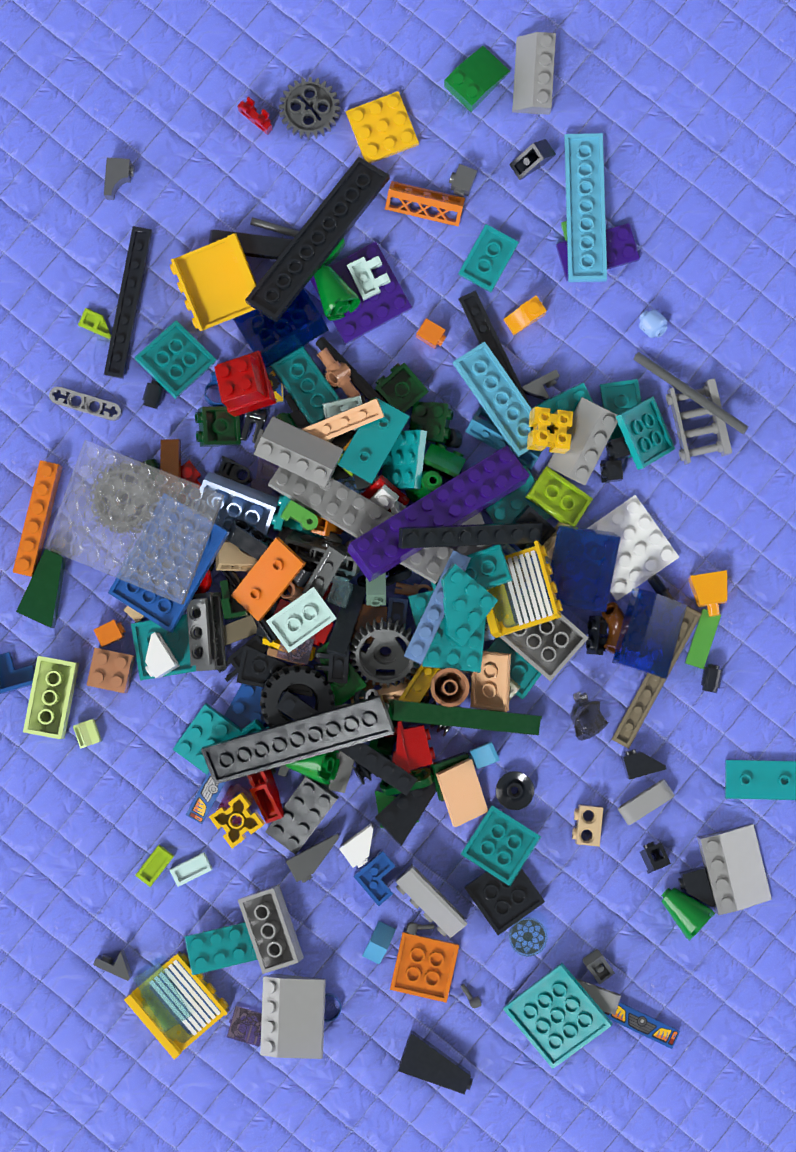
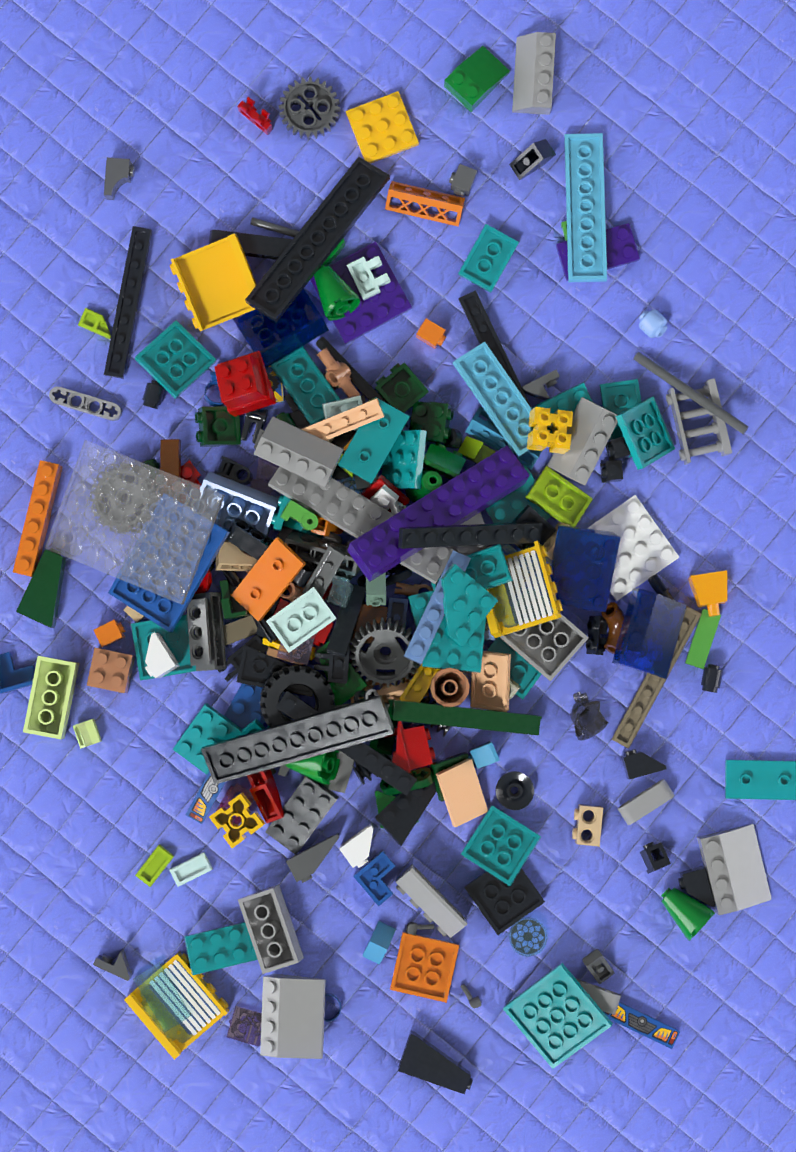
light orange arch [503,295,547,336] -> none
none -> lime slope [458,436,496,464]

